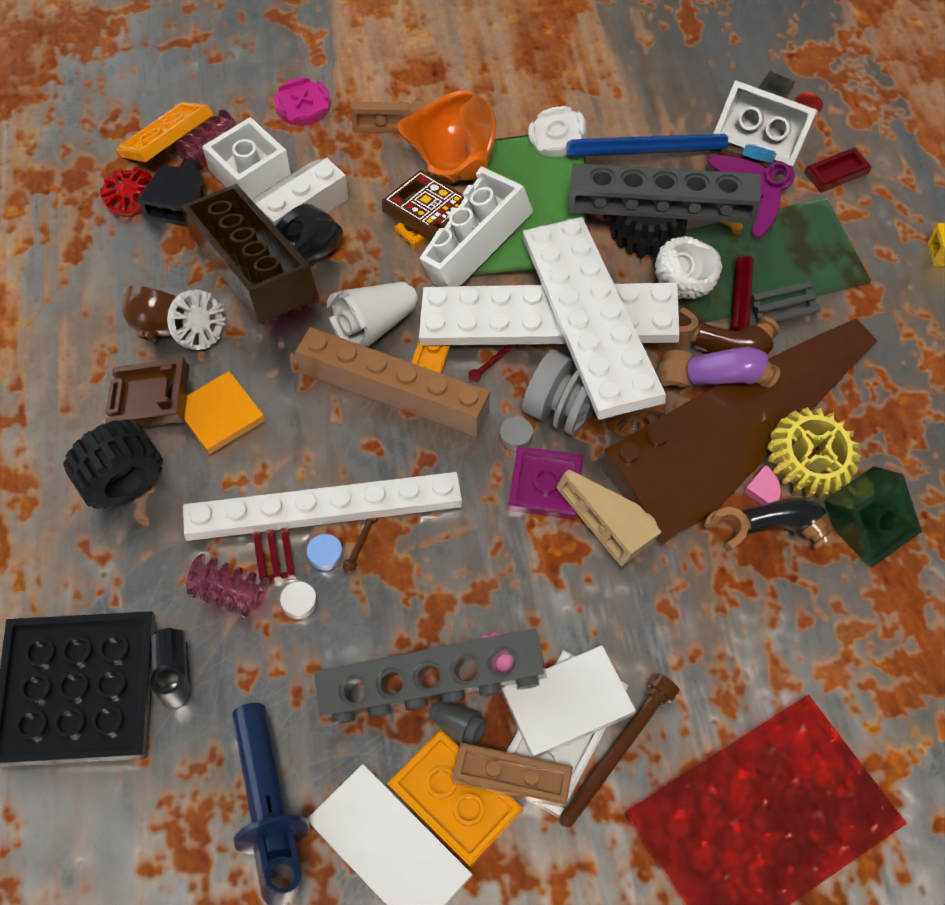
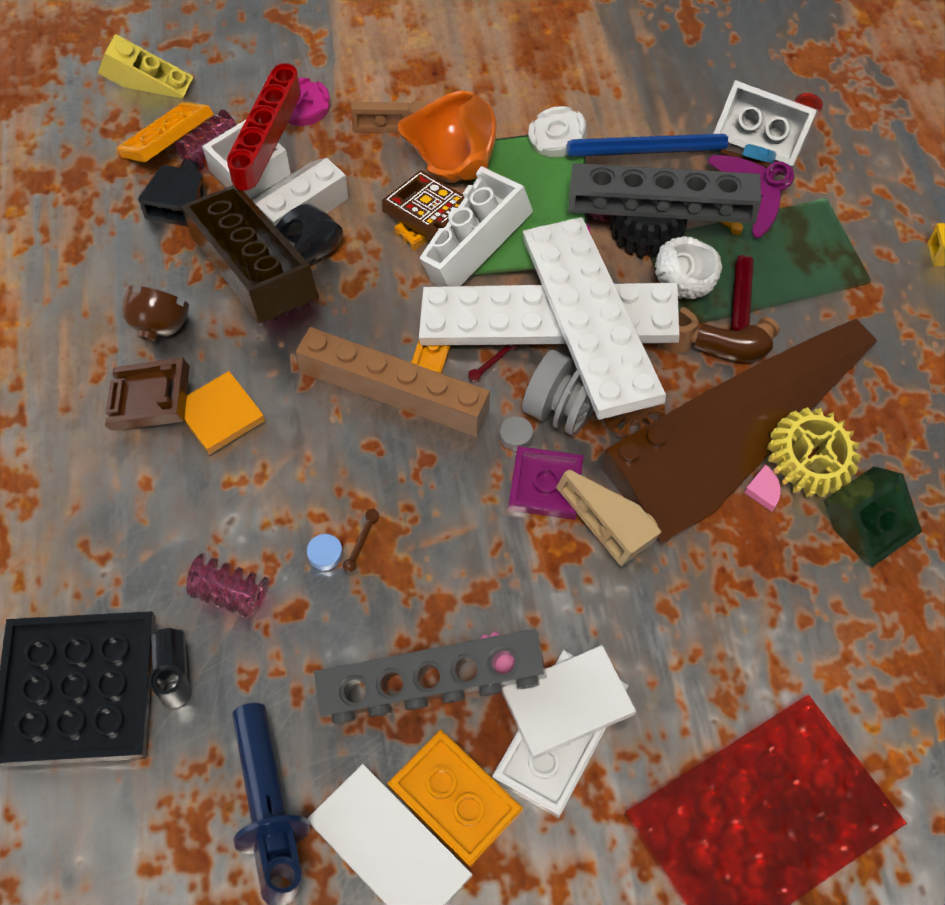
black tyre [64,419,163,509] -> none
red wheel [100,167,152,216] -> none
white wheel [167,290,225,350] -> none
white plate [183,472,462,541] -> none
dark red tile [253,527,296,585] -> none
white tile [280,581,317,619] -> none
white cone [327,282,418,347] -> none
dark grey cone [429,699,487,746] -> none
medium nougat tile [452,742,573,808] -> none
reddish brown piece [559,673,680,828] -> none
medium lavender piece [656,346,780,396] -> none
piece [703,497,836,552] -> none
dark grey tile [751,281,821,322] -> none
clear smoke plate [758,71,795,99] -> none
dark red tile [804,147,872,193] -> none
none -> light yellow slope [98,34,194,98]
none -> red beam [226,63,301,191]

